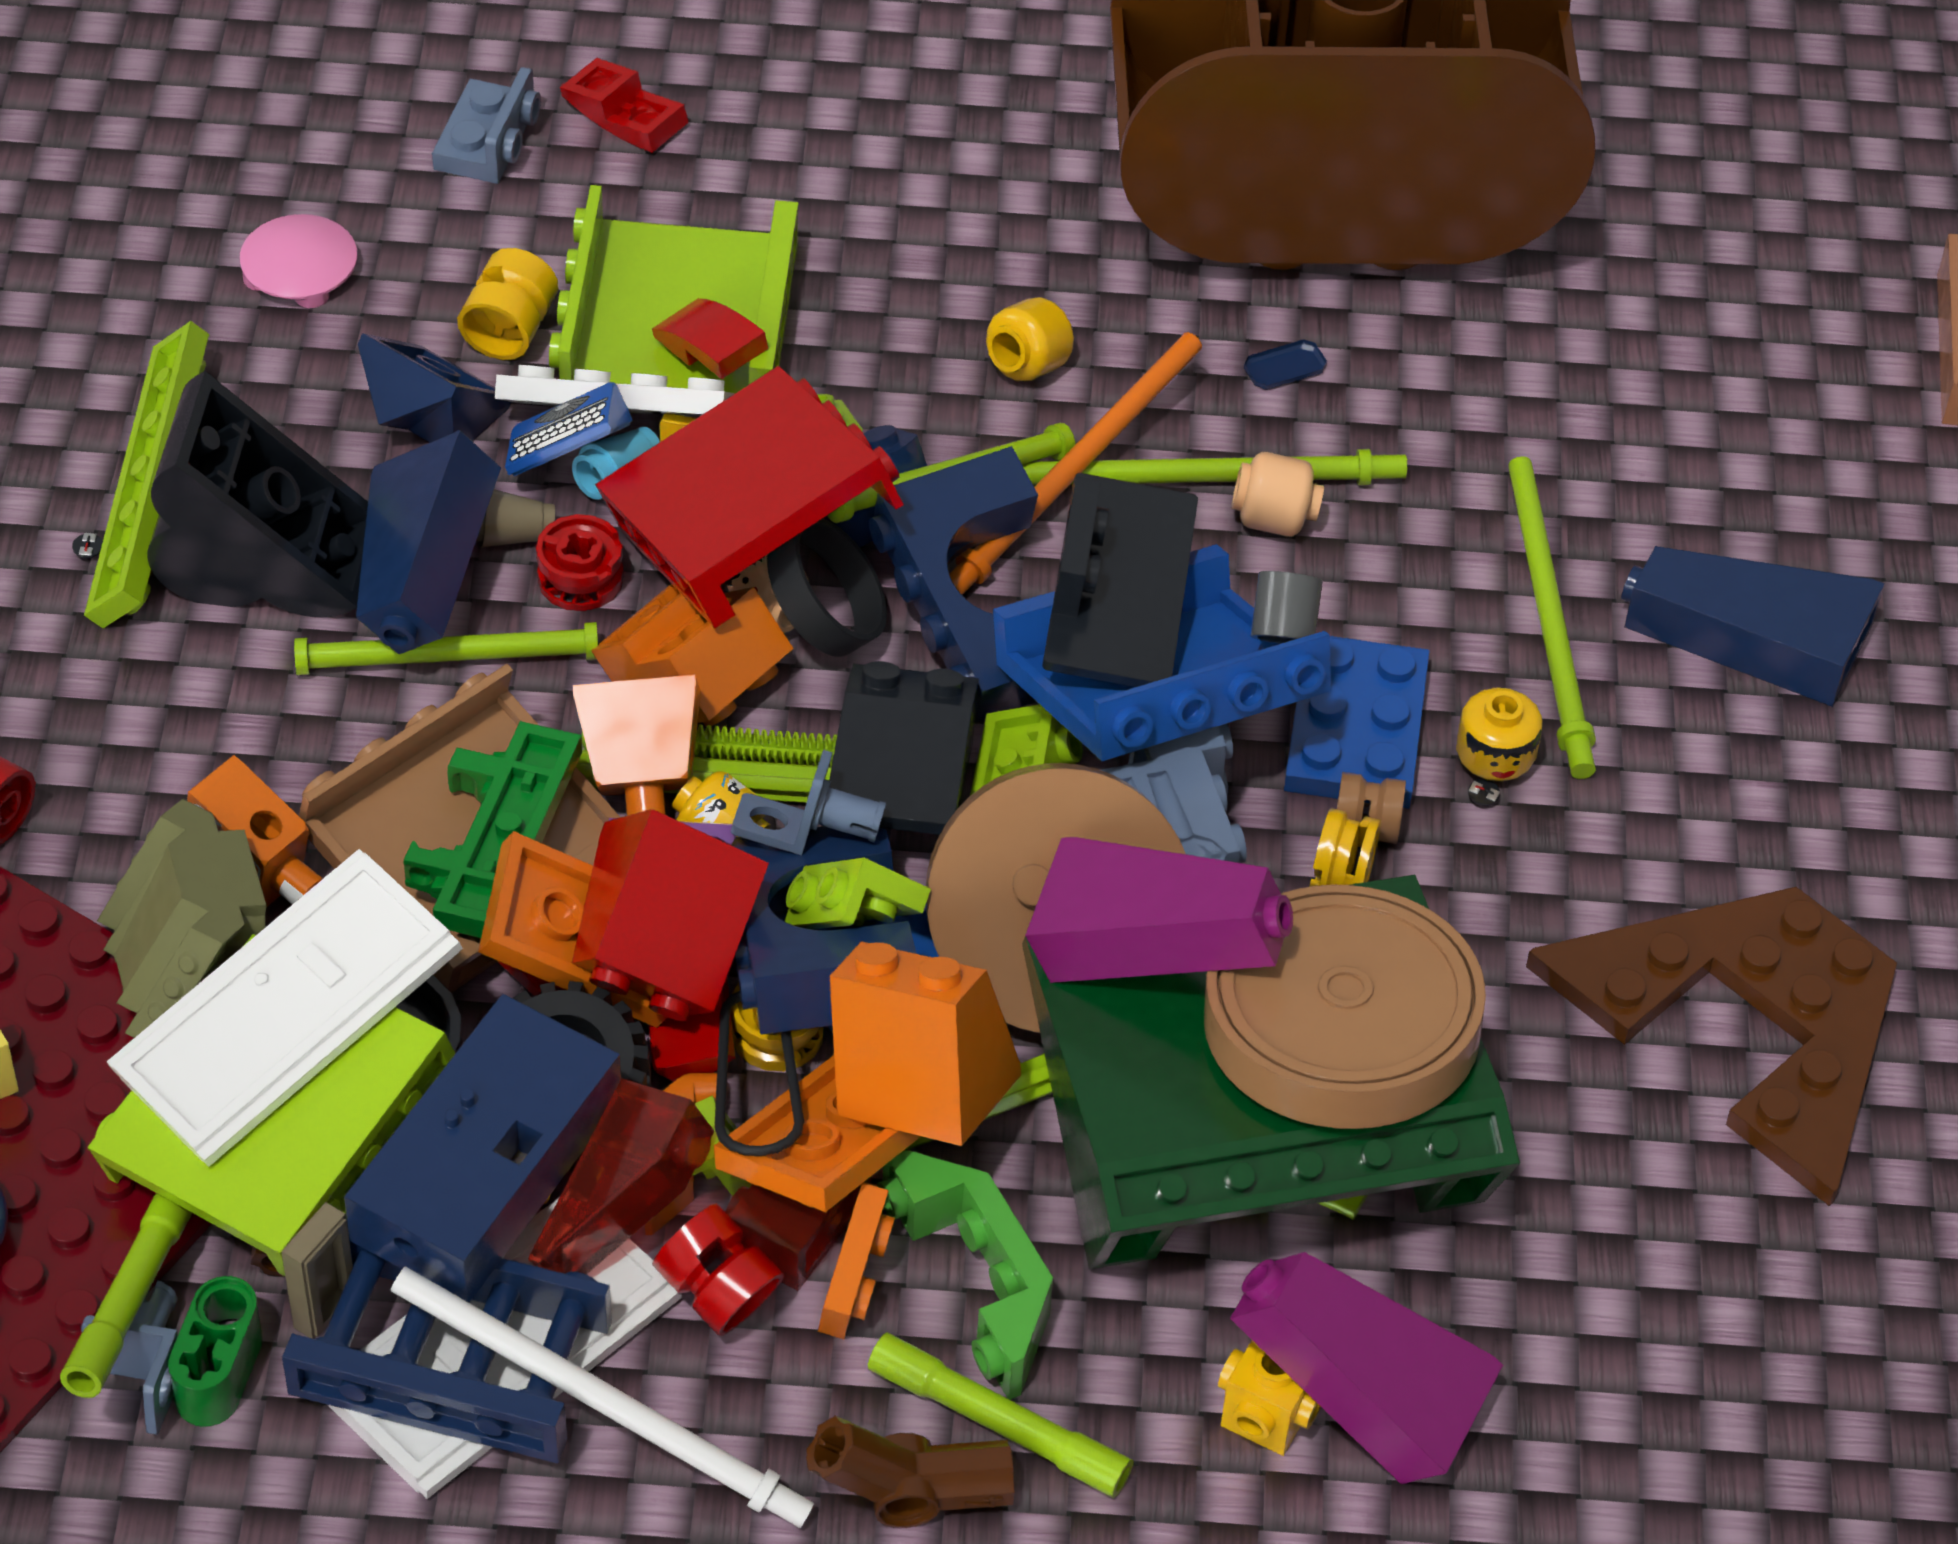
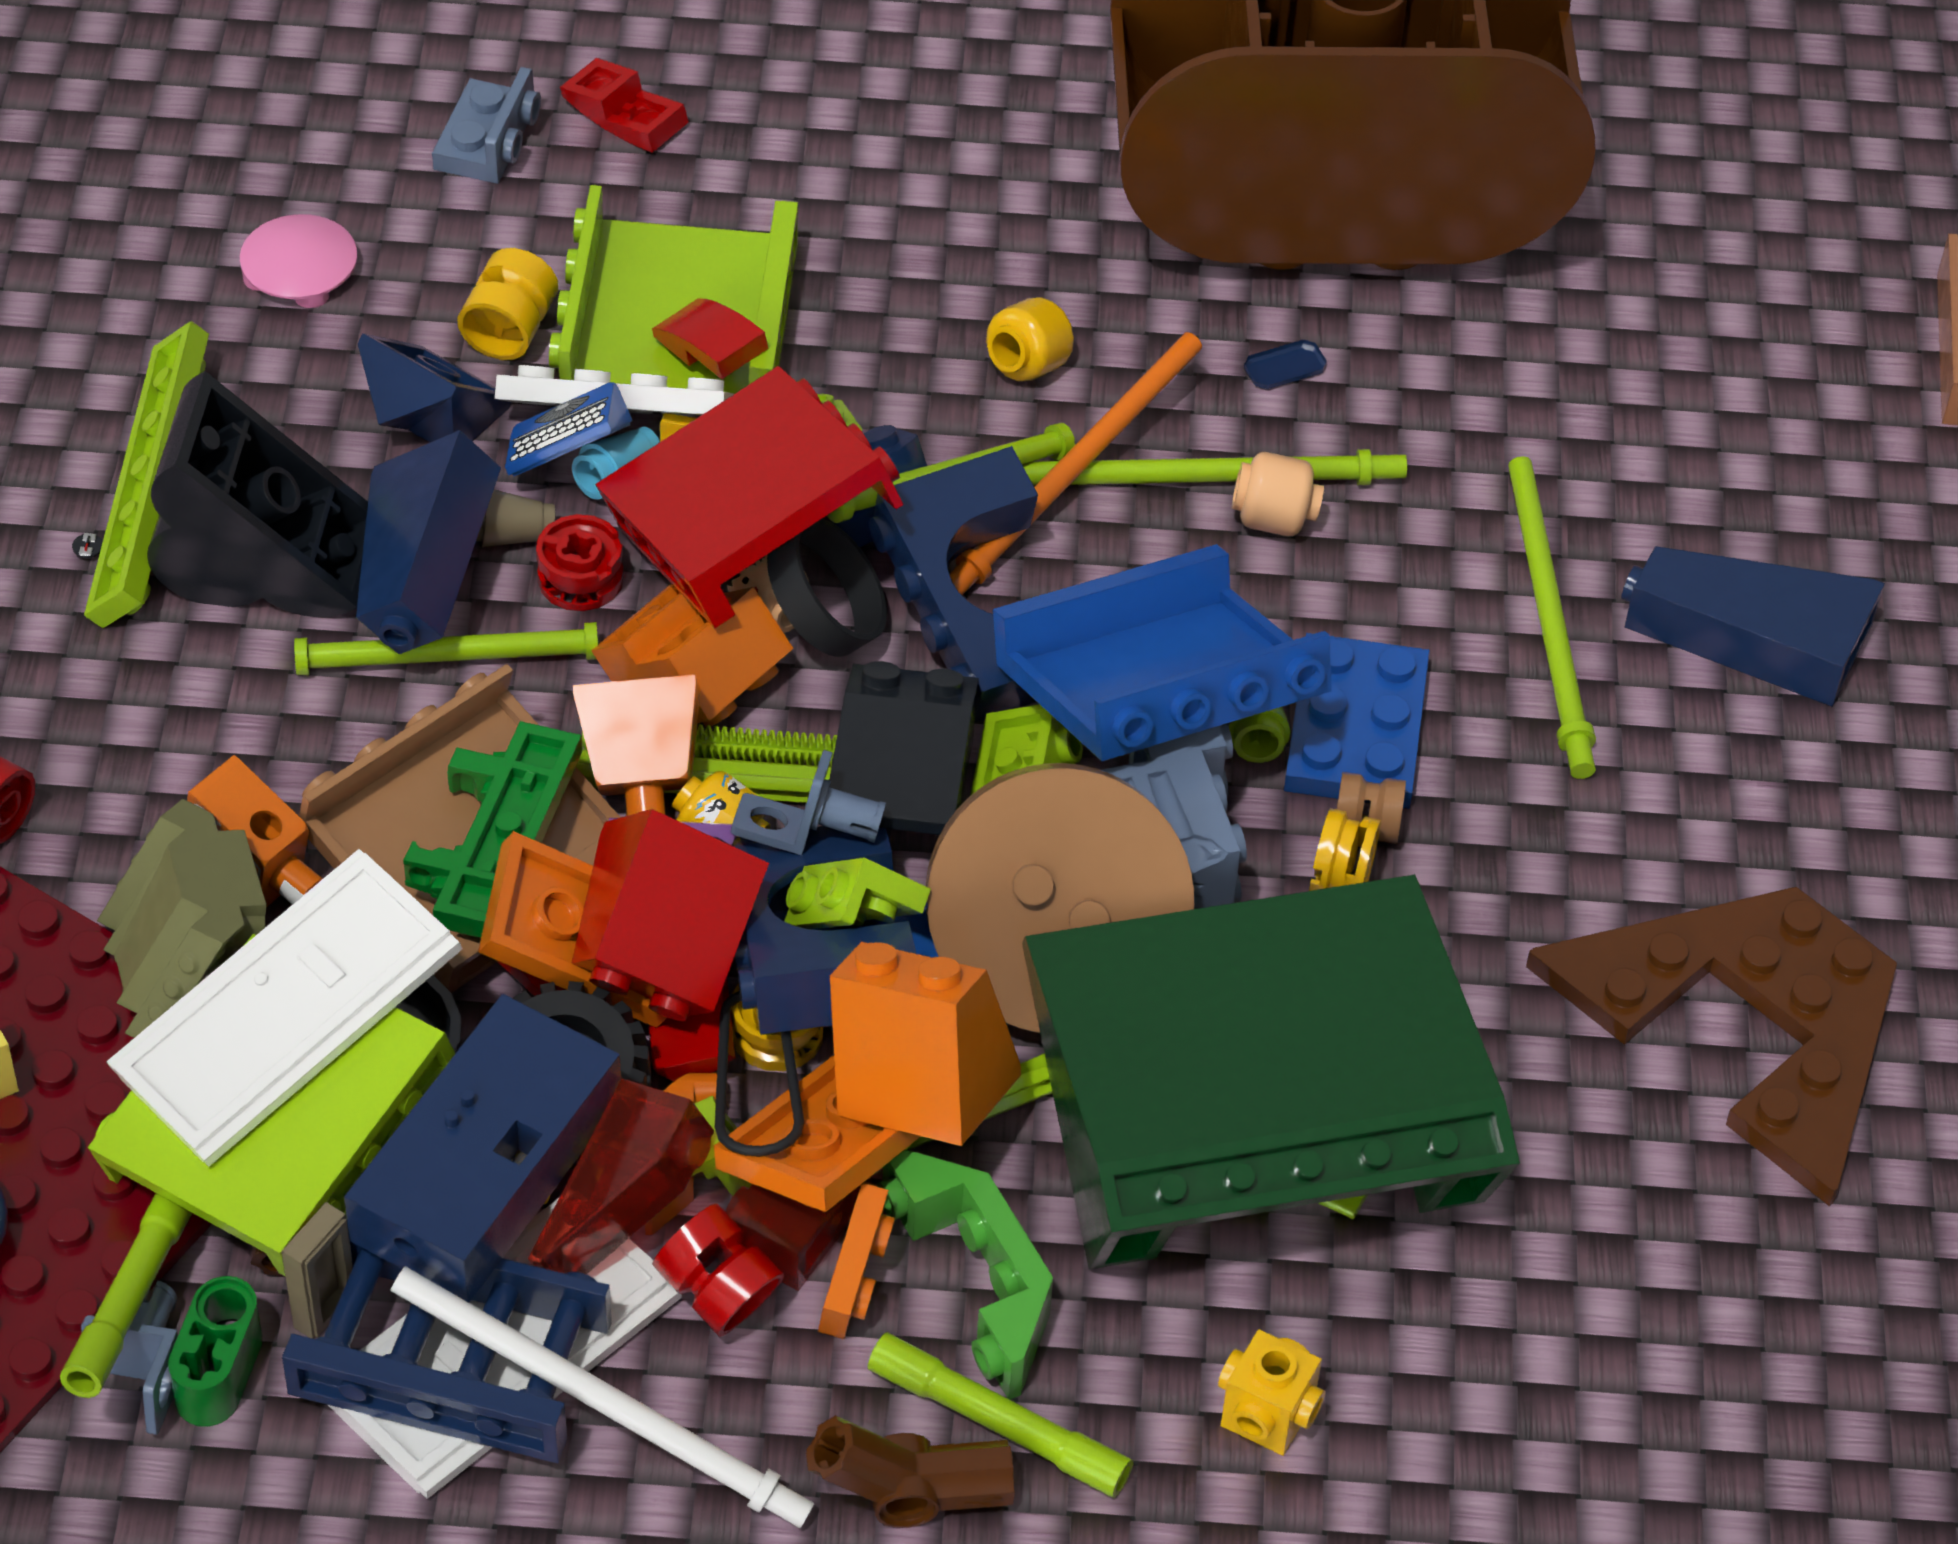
magenta slope [1025,837,1293,983] -> none
black bracket [1042,473,1198,687] -> none
medium nougat brick [1204,885,1486,1129] -> none
magenta slope [1230,1252,1503,1484] -> none
dark grey piece [1250,571,1323,644] -> none
yellow head [1456,687,1542,781] -> none
black piece [1468,779,1500,806] -> none
none -> lime cone [1229,707,1291,763]

